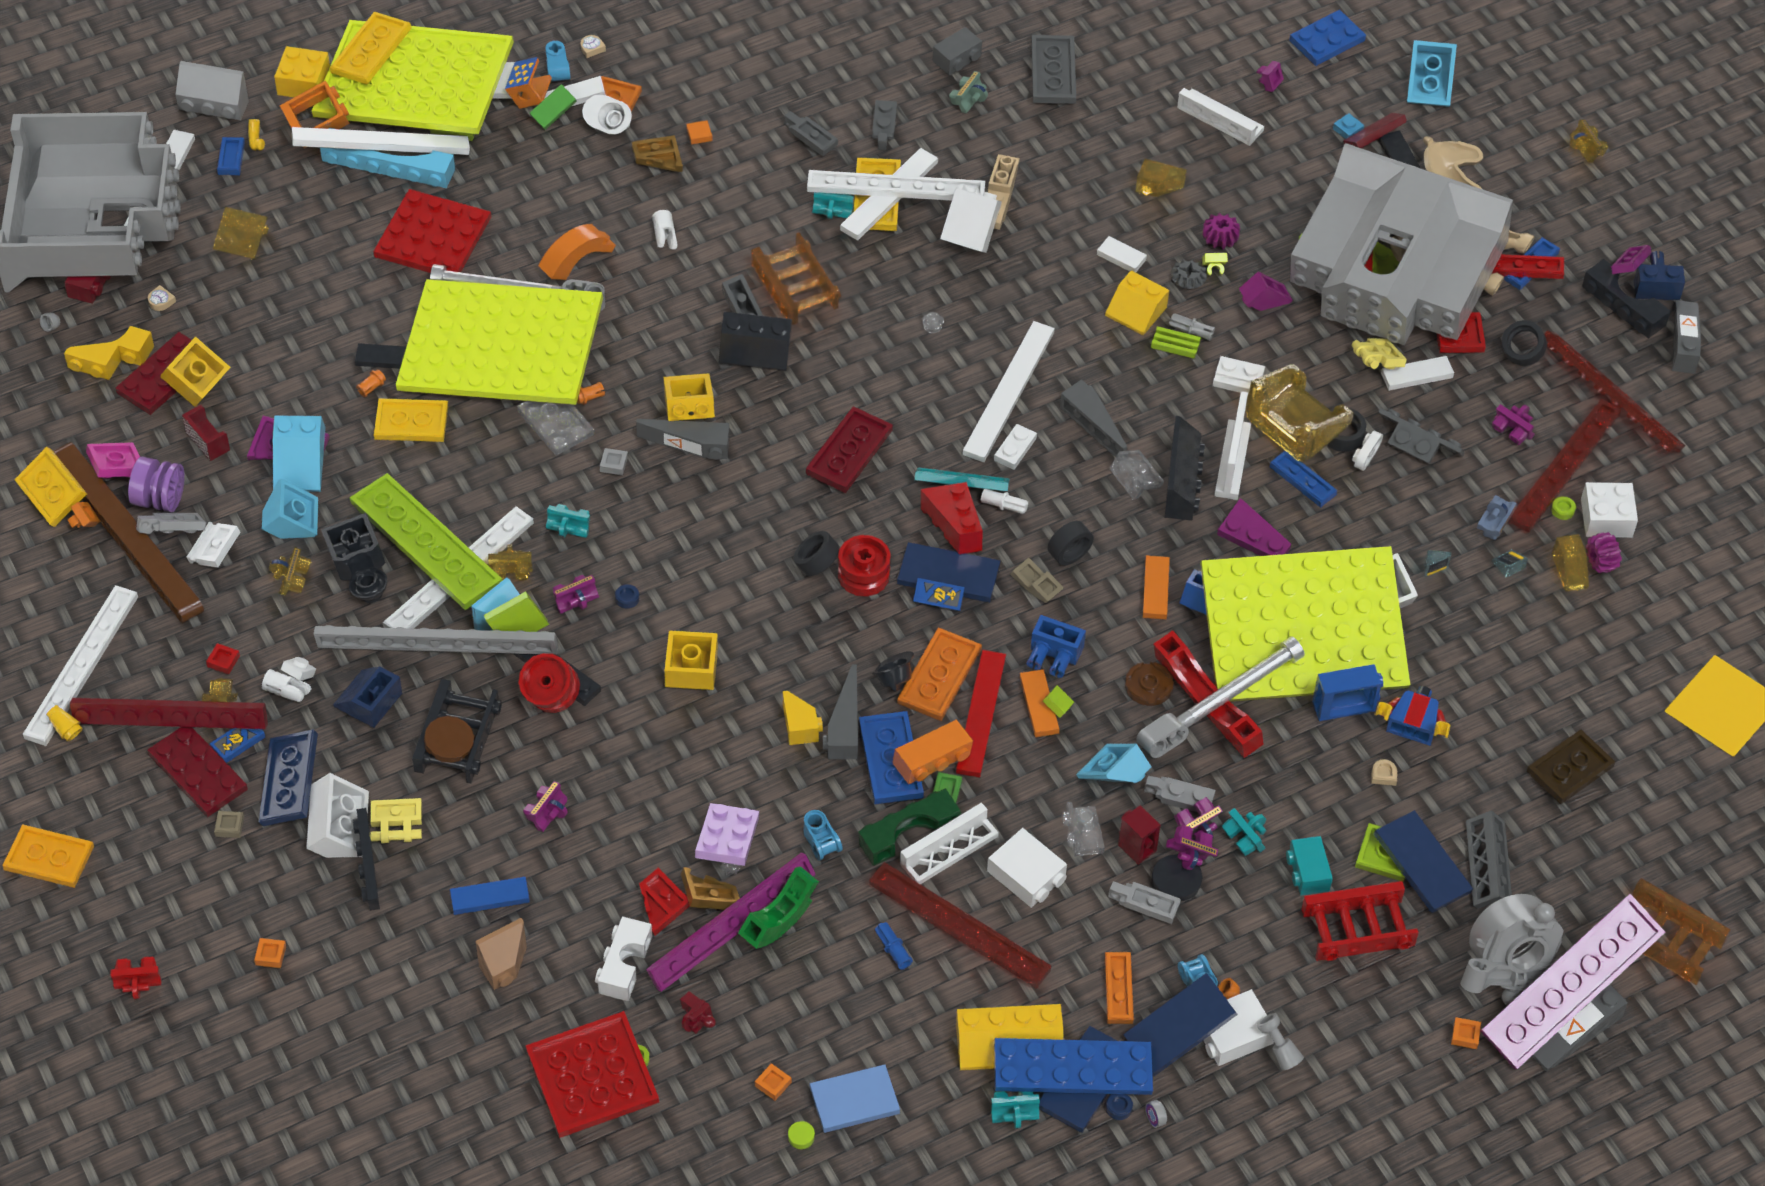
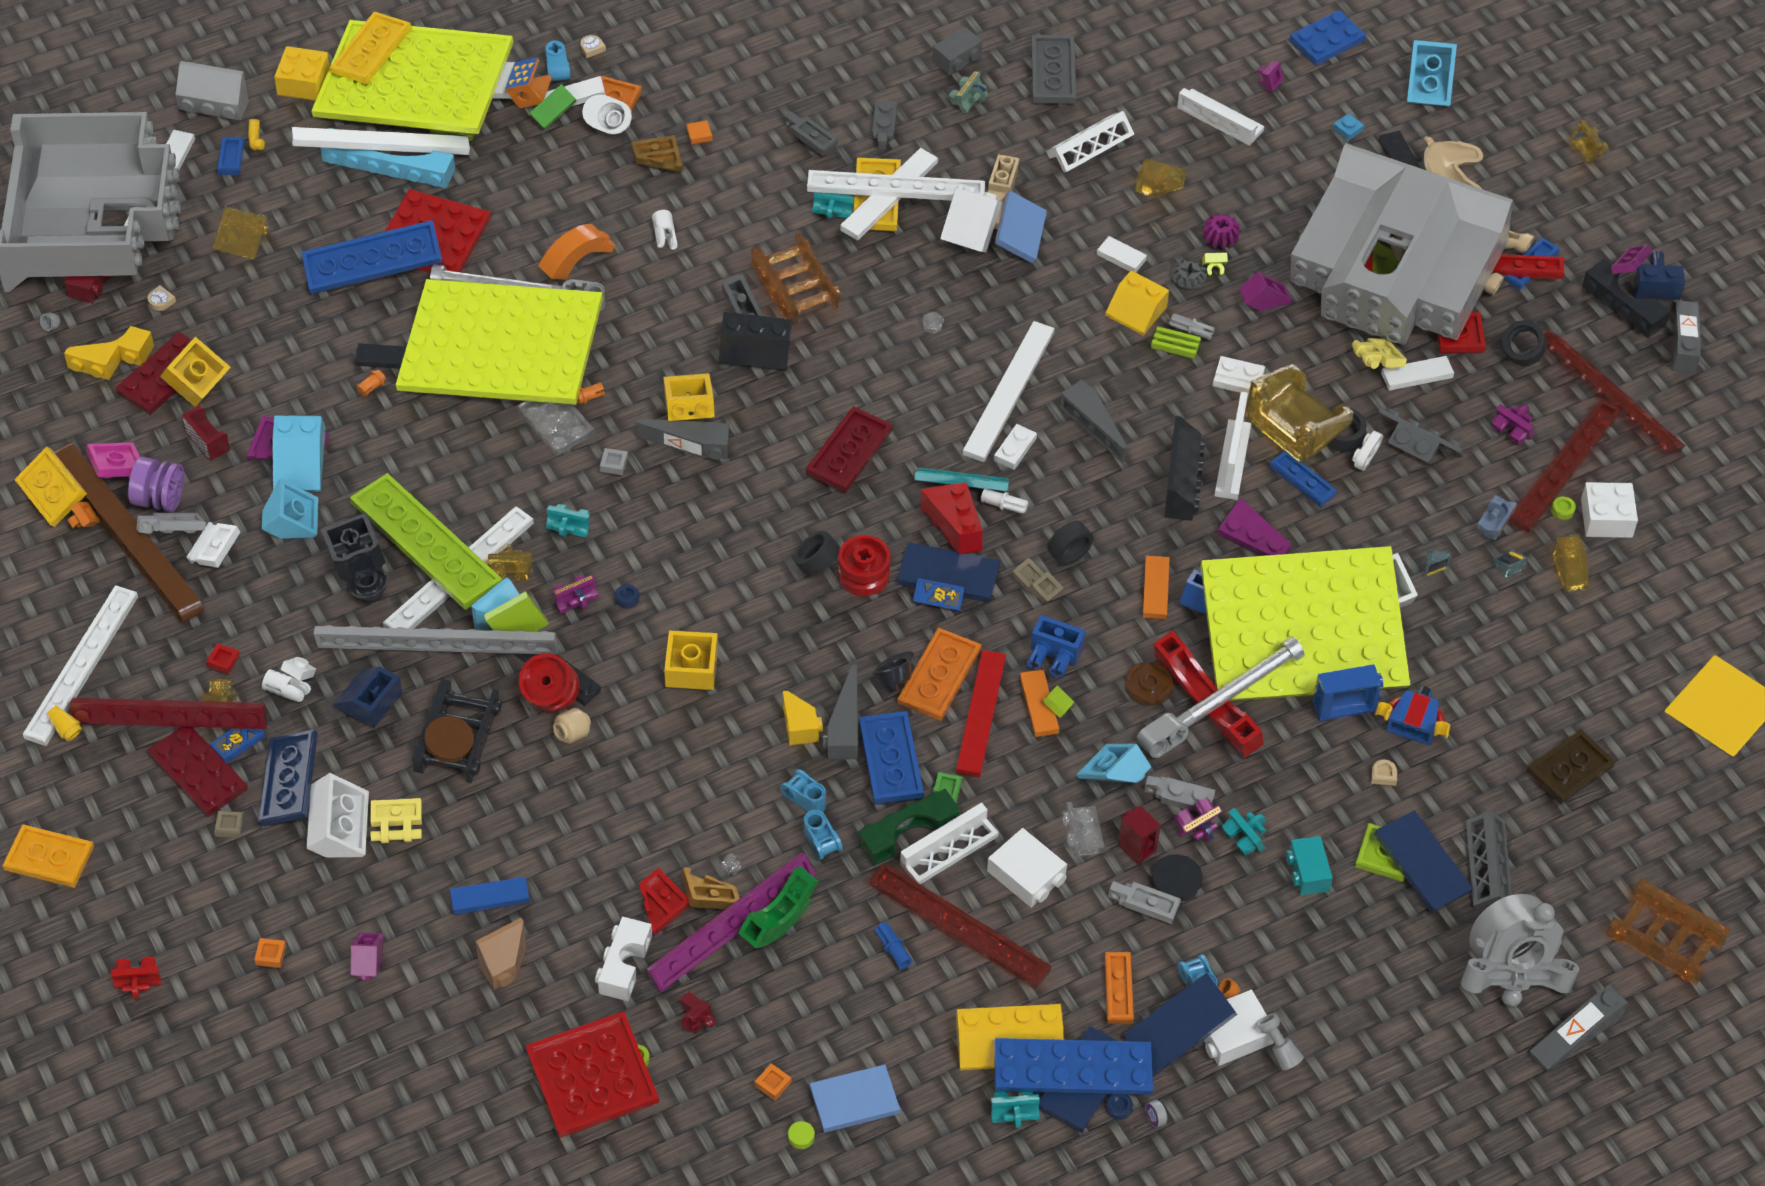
clear yellow hips [269,547,311,596] -> none
orange window [280,81,350,148] -> none
black plate [353,808,380,911] -> none
yellow tile [374,399,448,442] -> none
magenta hips [523,781,568,832] -> none
lavender plate [695,803,759,866] -> none
orange brick [892,719,973,785] -> none
clear bracket [1110,450,1164,500] -> none
magenta hips [1166,825,1218,870] -> none
red fence [1301,881,1419,961] -> none
dark red tile [1343,113,1407,148] -> none
orange plate [1451,1017,1481,1049] -> none
plate [1480,894,1665,1070] -> none
magenta gear [1586,532,1622,573] -> none
none -> blue plate [301,220,443,294]
none -> magenta slope [351,932,385,980]
none -> tan head [553,708,591,744]
none -> dark azure piece [780,769,826,813]
none -> medium blue tile [995,191,1047,263]
none -> white fence [1046,111,1134,172]

